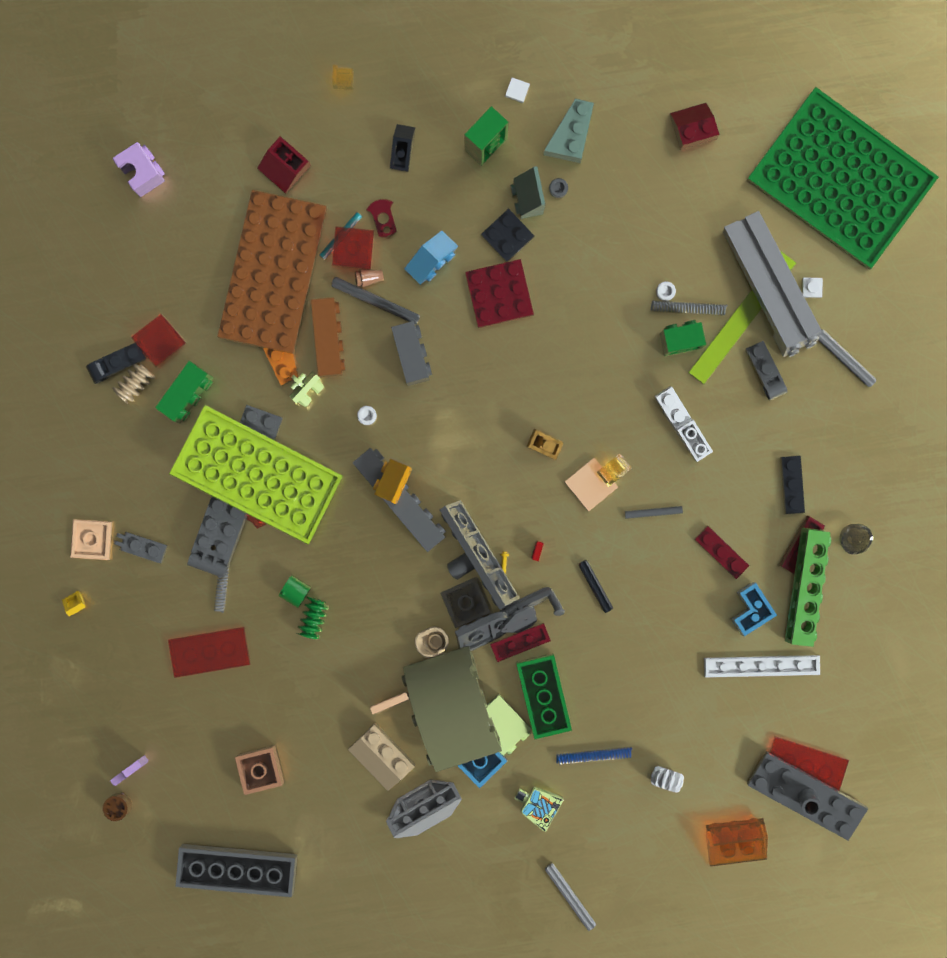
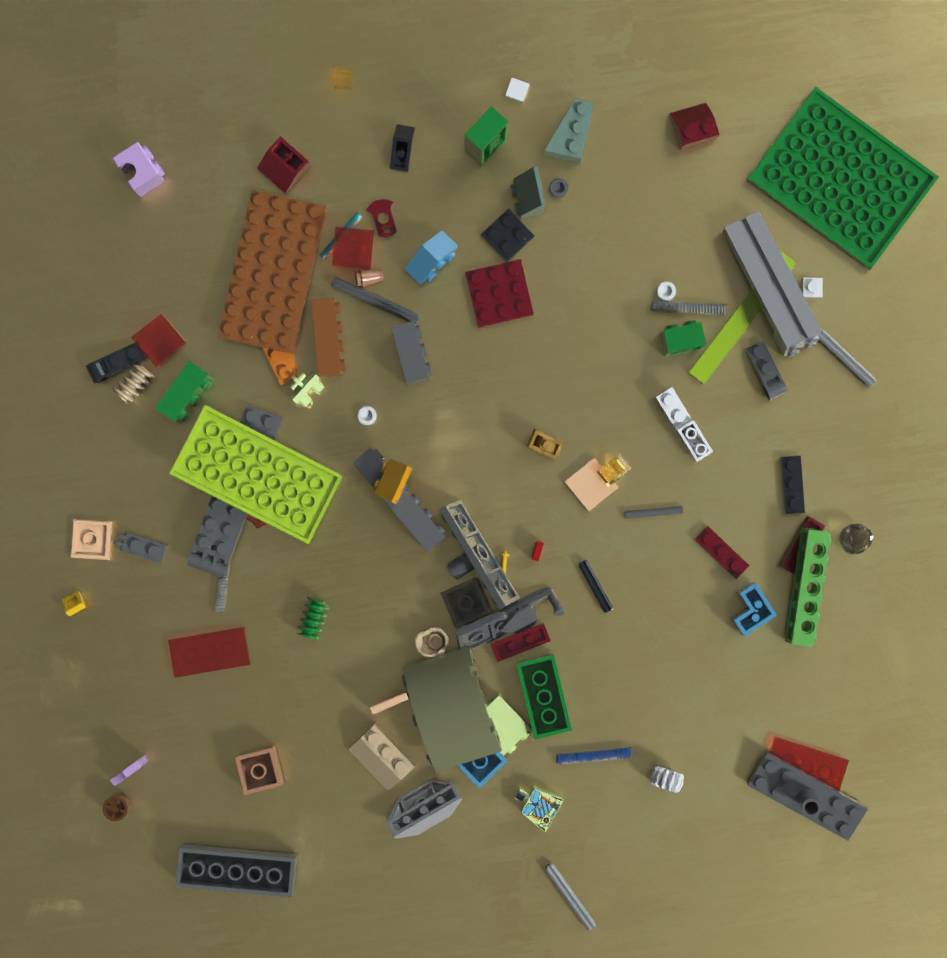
green piece [279,575,311,608] -> none
white tile [704,655,820,677] -> none
clear orange slope [706,818,768,867] -> none

